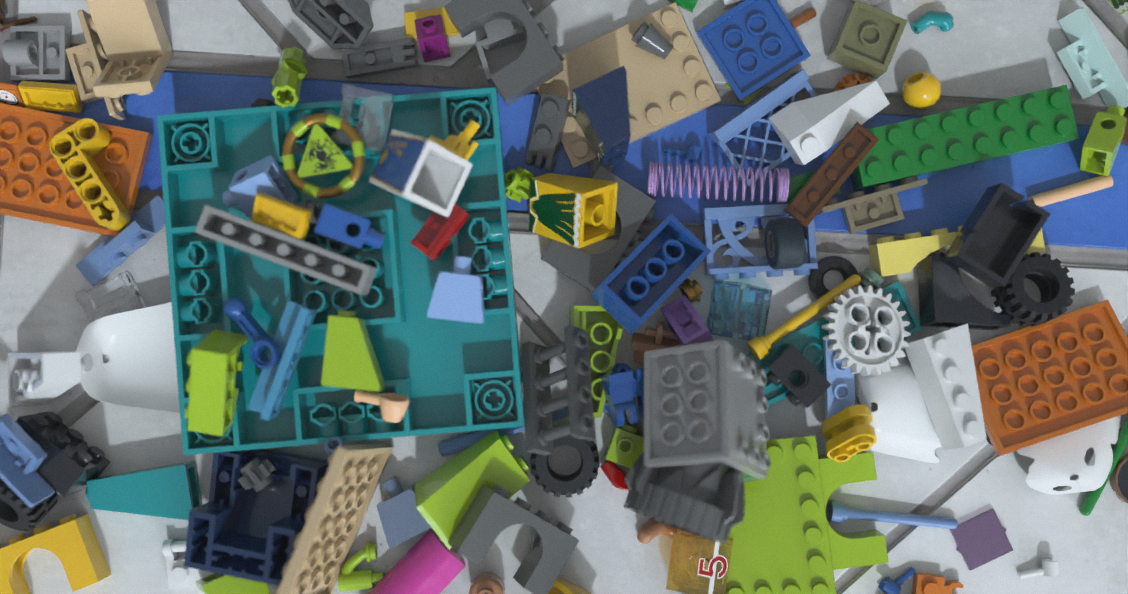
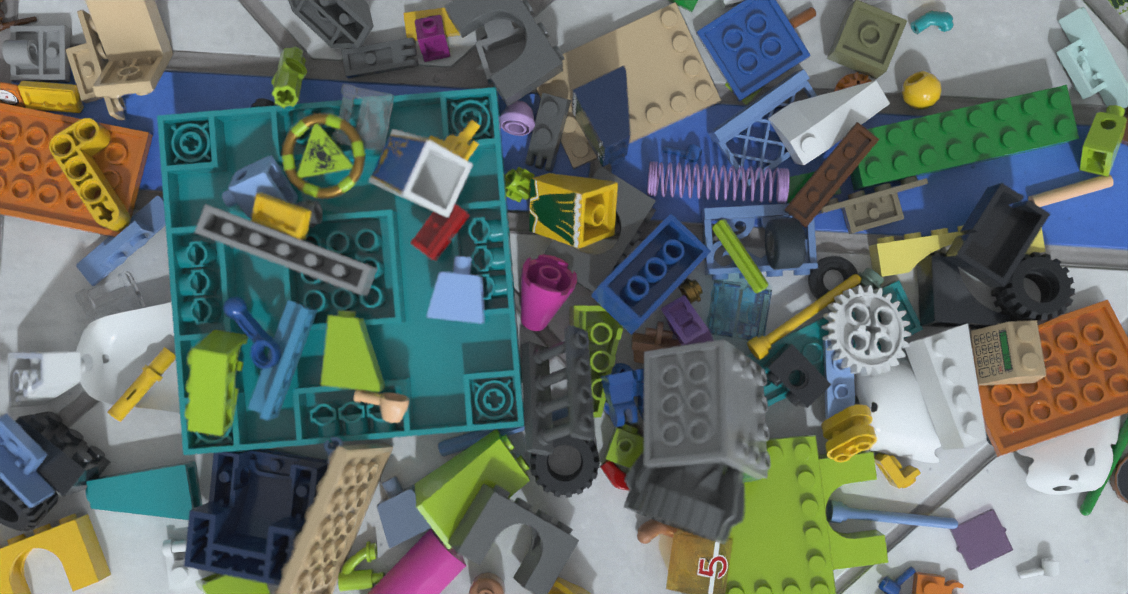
dark grey gear [238,457,275,492] -> none
blue torso [314,204,386,249] -> none
dark grey cone [631,21,673,60] -> none
none -> yellow pin [107,347,176,422]
none -> lavender cone [500,101,535,136]
none -> dark pink cone [520,254,577,331]
none -> lime axle [712,219,769,293]
none -> yellow bracket [874,452,921,489]
none -> tan slope [969,320,1046,386]

